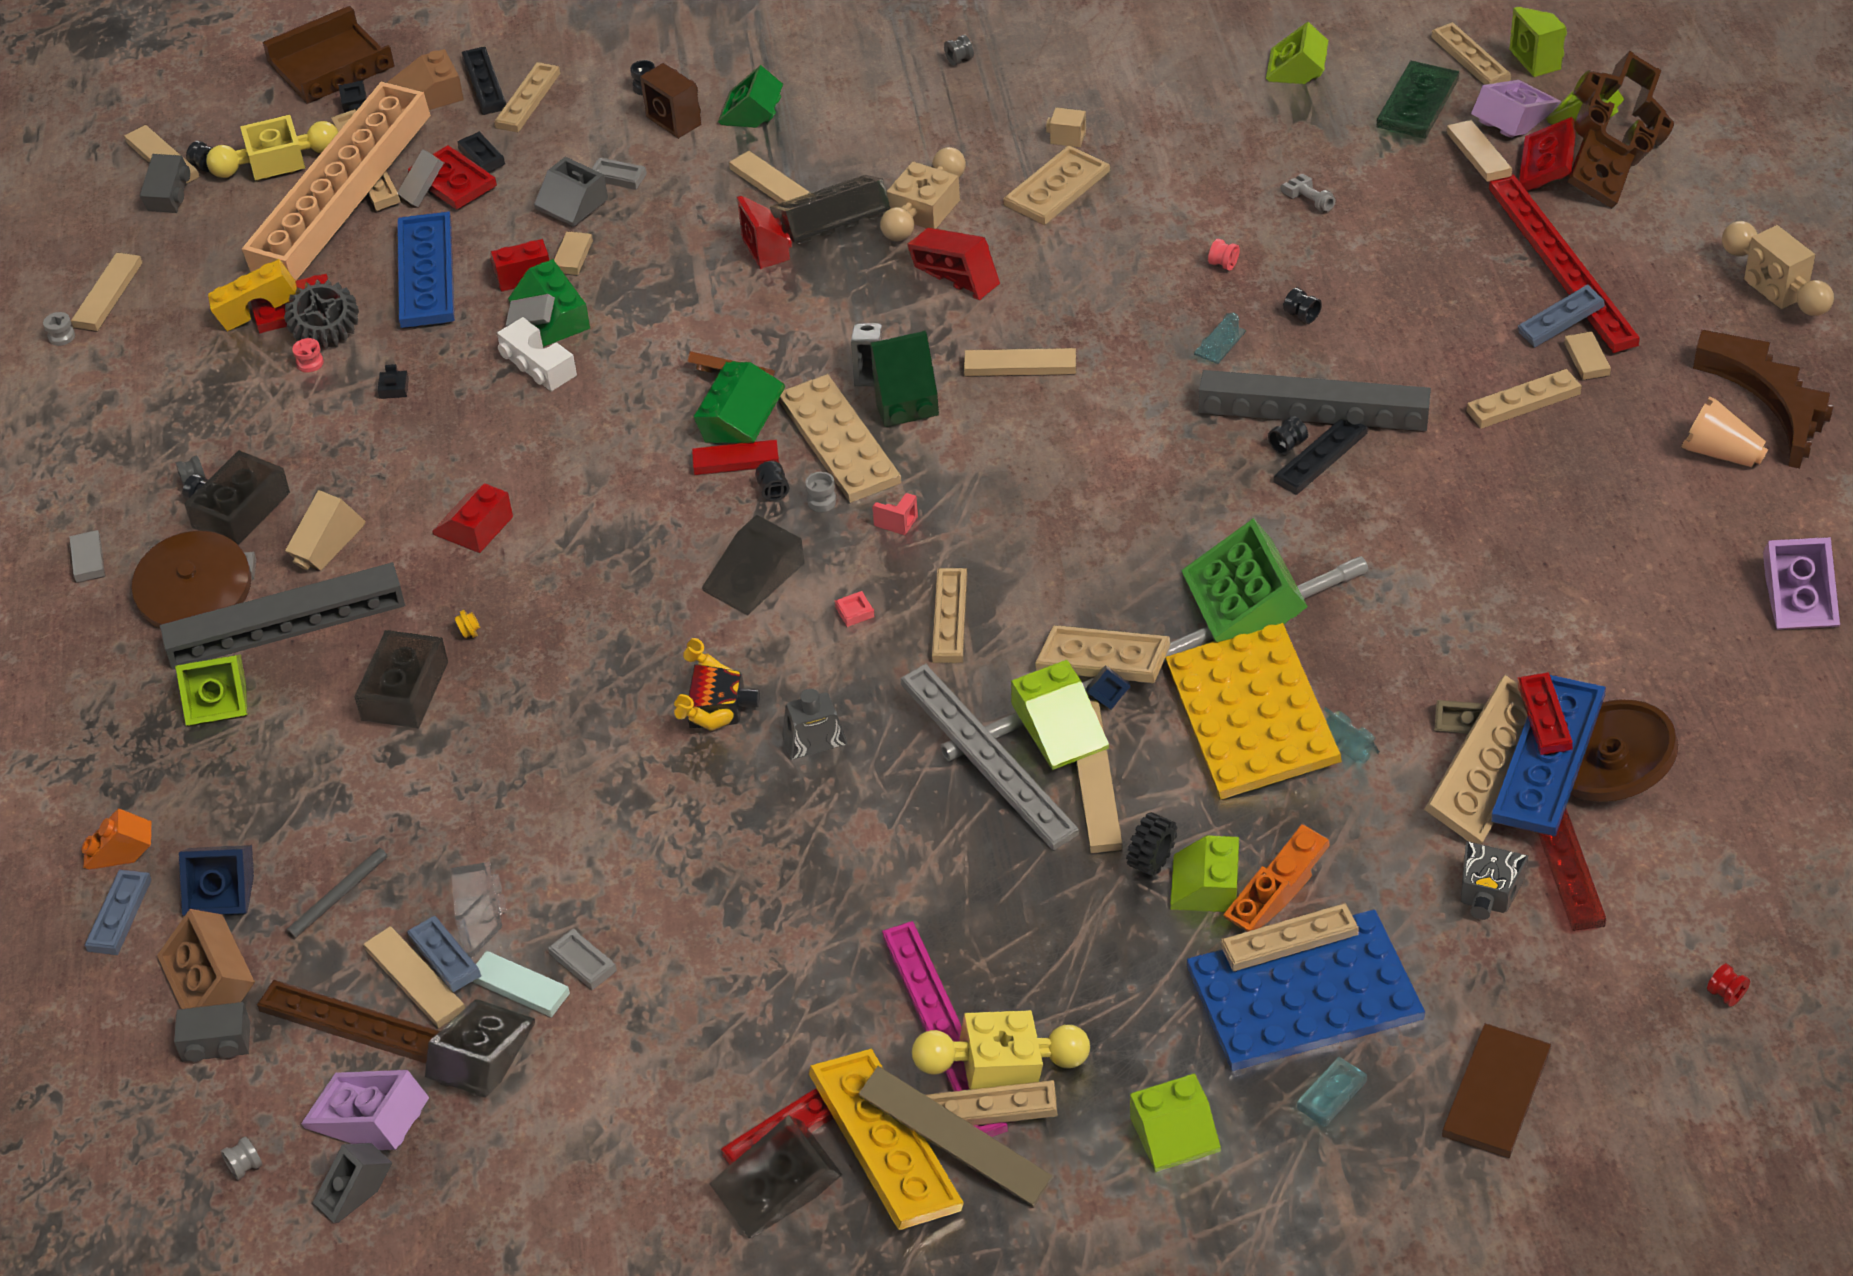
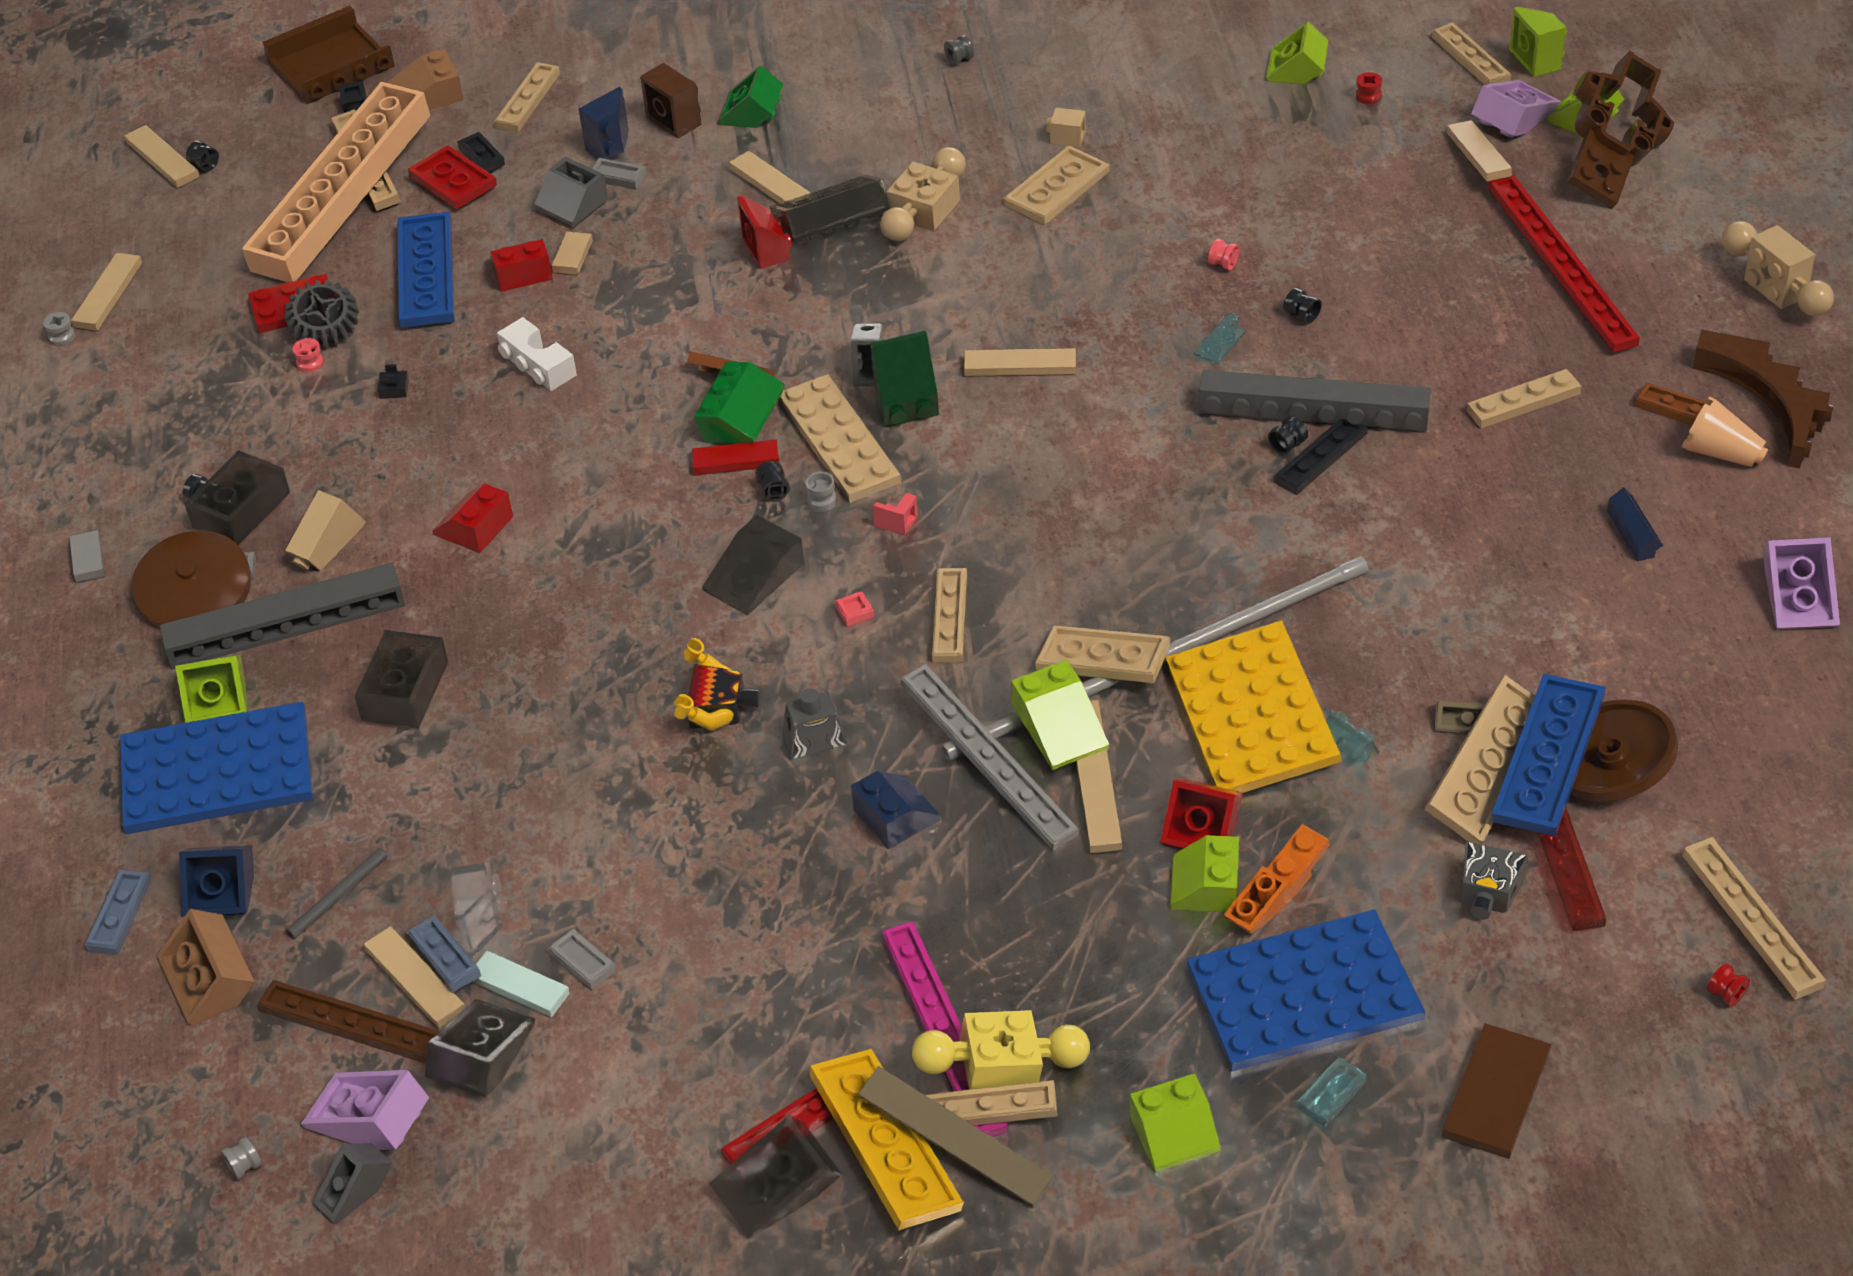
orange slope [82,808,152,870] -> none
dark grey brick [140,154,190,213] -> none
dark grey brick [174,1002,251,1062] -> none
dark grey wheel [175,455,205,486] -> none
light yellow brick [206,115,338,180] -> none
yellow arch [208,259,297,332] -> none
light grey tile [397,149,444,207] -> none
yellow plate [455,610,480,639] -> none
black tile [462,47,506,115] -> none
light grey tile [505,294,555,326] -> none
green slope [508,259,591,347] -> none
black wheel [630,60,655,95] -> none
red wedge [907,228,1000,300] -> none
dark blue plate [1086,665,1131,710] -> none
black tyre [1126,812,1178,876] -> none
bright green slope [1181,518,1308,642] -> none
tan tile [1221,903,1359,972] -> none
light grey hinge [1280,174,1336,212] -> none
clear green plate [1376,60,1459,139] -> none
red tile [1517,672,1573,755] -> none
sand blue tile [1518,285,1605,348] -> none
red plate [1519,117,1576,191] -> none
tan tile [1564,332,1611,380] -> none
none -> blue plate [120,701,313,834]
none -> dark blue slope [579,87,629,160]
none -> dark blue slope [851,771,942,849]
none -> red slope [1160,778,1243,848]
none -> red wheel [1356,72,1382,104]
none -> dark blue piece [1607,487,1663,561]
none -> dark orange tile [1634,382,1707,425]
none -> tan plate [1683,837,1826,1000]

